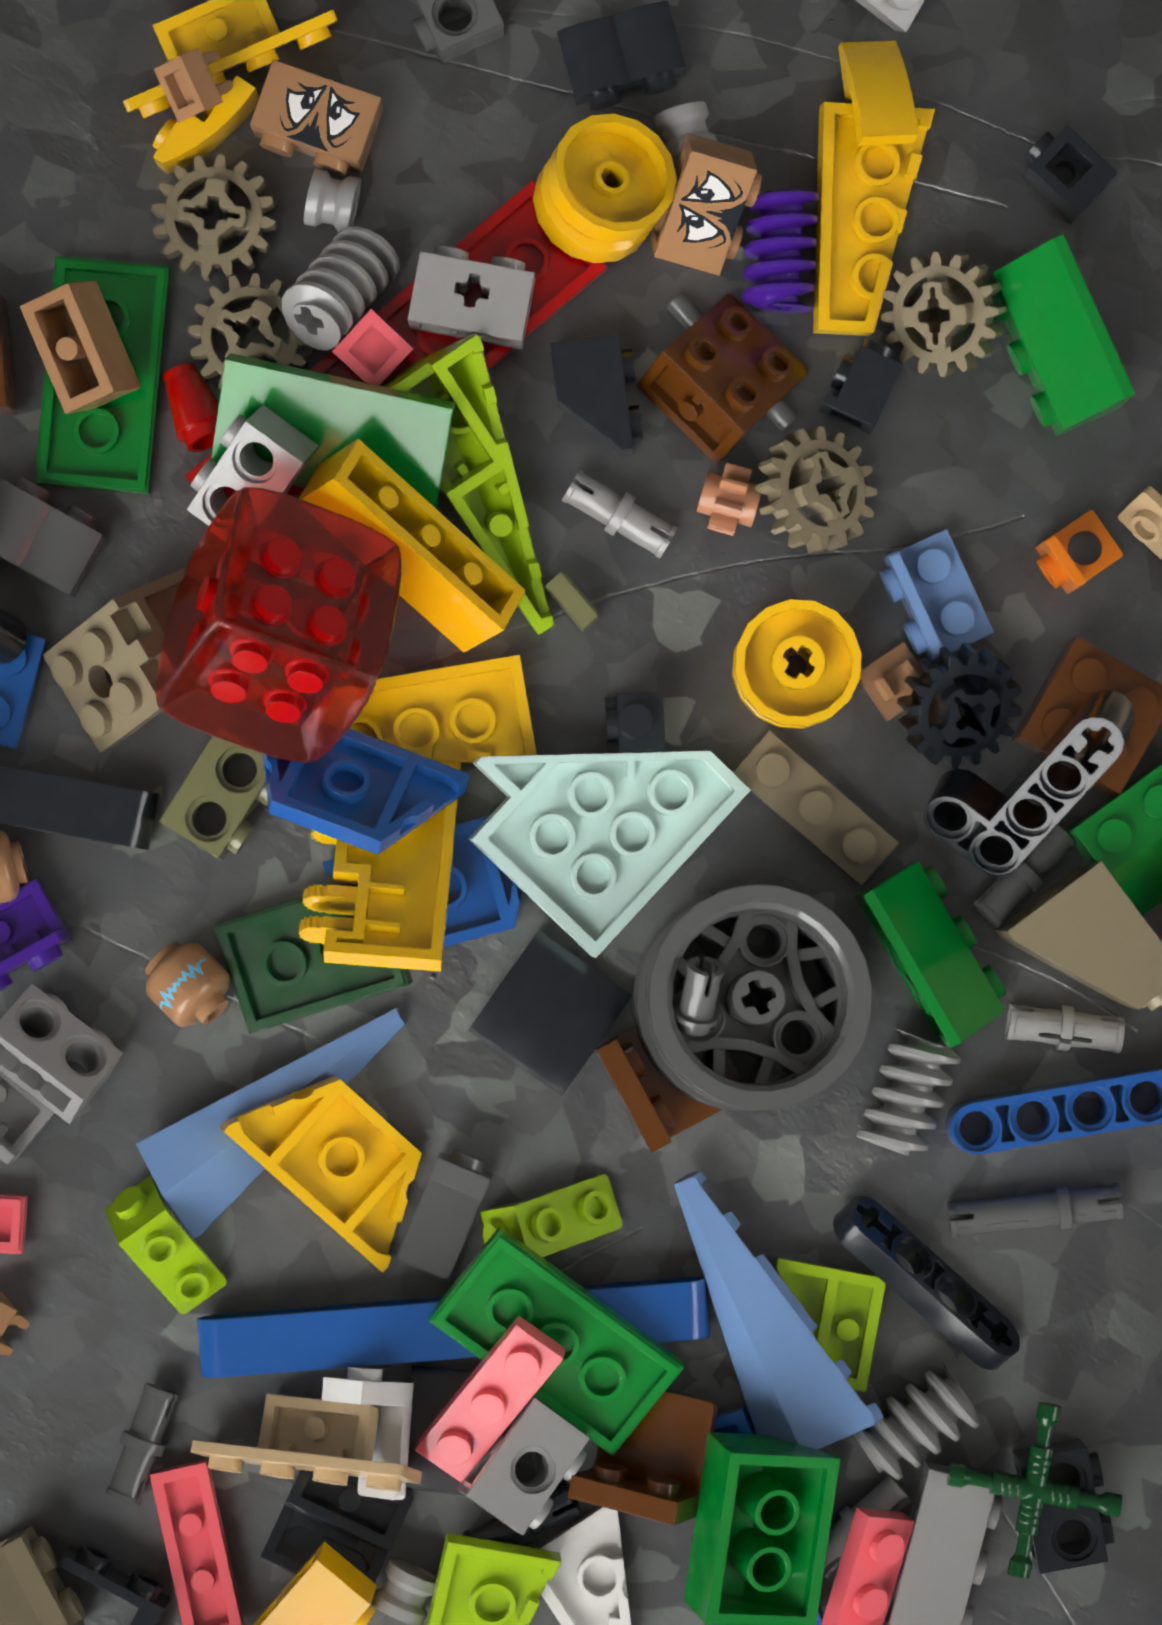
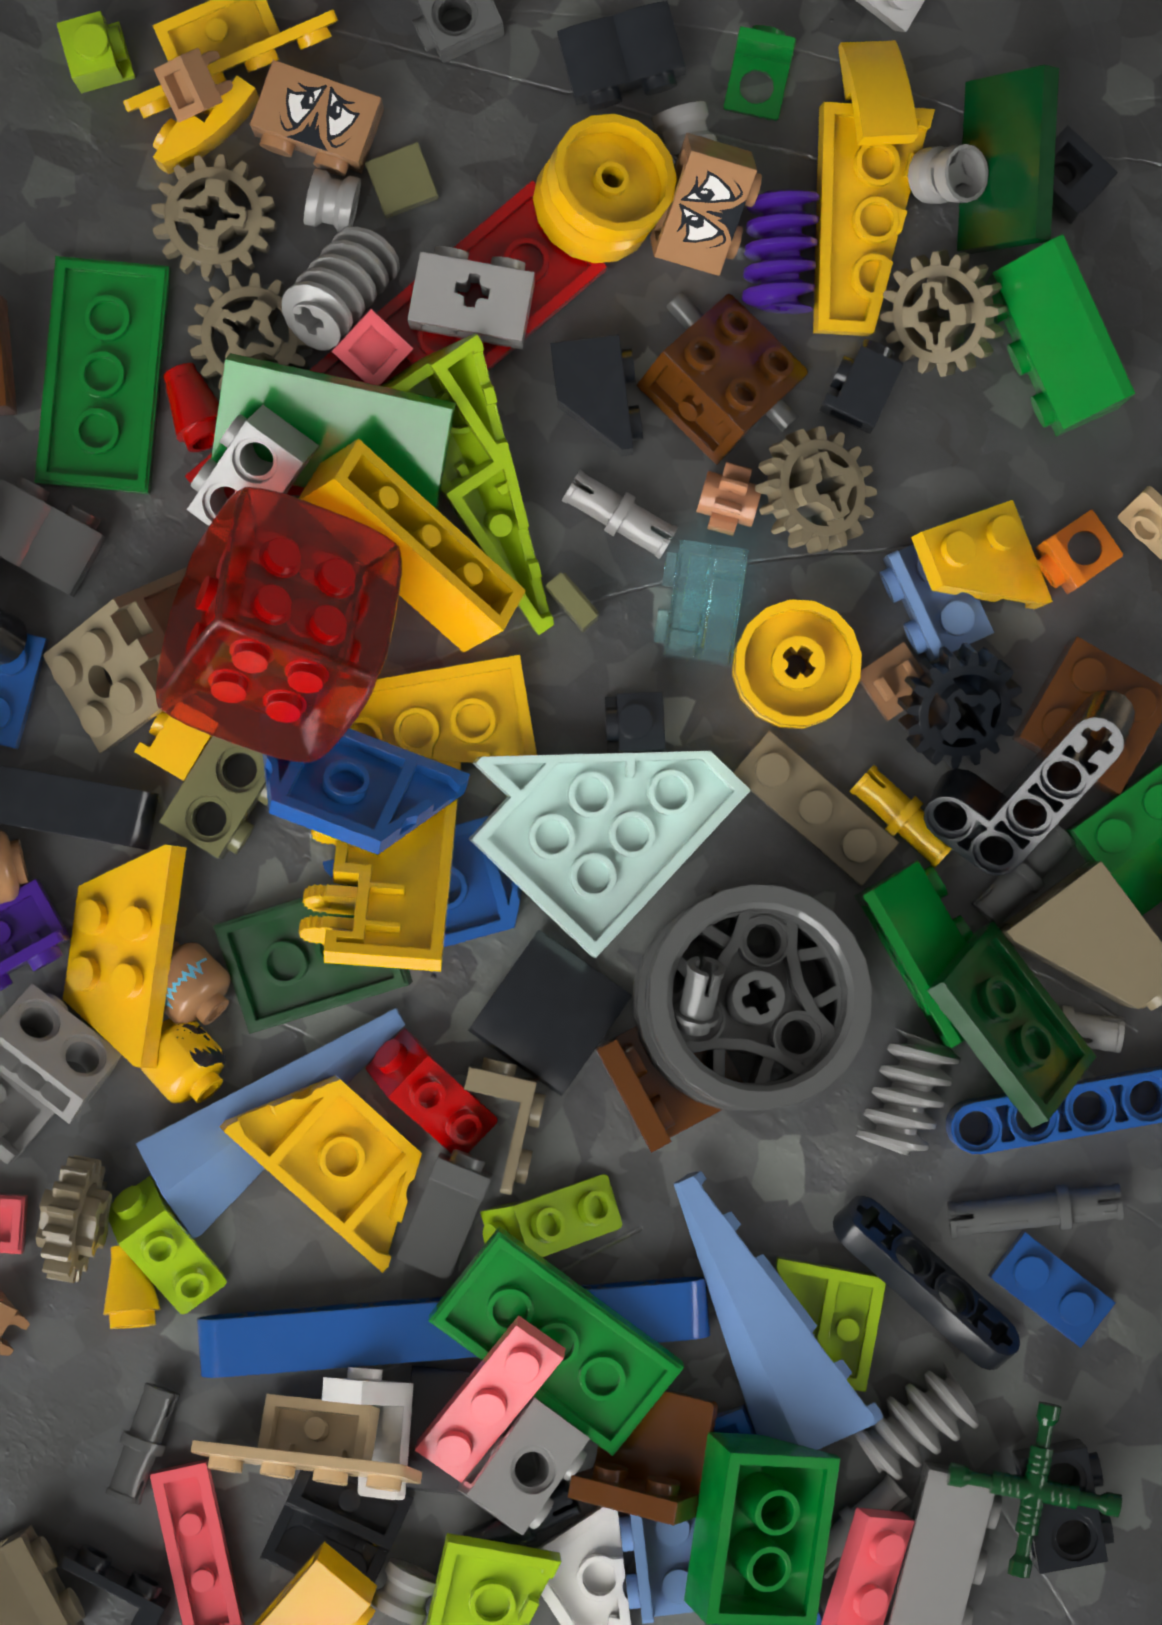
medium nougat brick [20,281,141,414] -> none
none -> dark tan gear [35,1155,112,1284]
none -> lime brick [56,11,136,94]
none -> yellow wing [63,845,187,1068]
none -> yellow cone [103,1246,161,1329]
none -> yellow brick [134,693,224,781]
none -> yellow head [141,1018,226,1104]
none -> olive tile [365,142,439,219]
none -> red bracket [365,1028,498,1154]
none -> dark tan bracket [464,1057,546,1195]
none -> medium blue bracket [619,1514,696,1624]
none -> clear light blue brick [653,540,749,667]
none -> green bracket [723,25,796,121]
none -> yellow pin [849,765,952,868]
none -> light grey wheel [908,144,989,204]
none -> yellow wing [911,500,1053,609]
none -> dark green plate [927,921,1097,1128]
none -> dark green tile [957,64,1059,254]
none -> blue plate [988,1230,1116,1348]

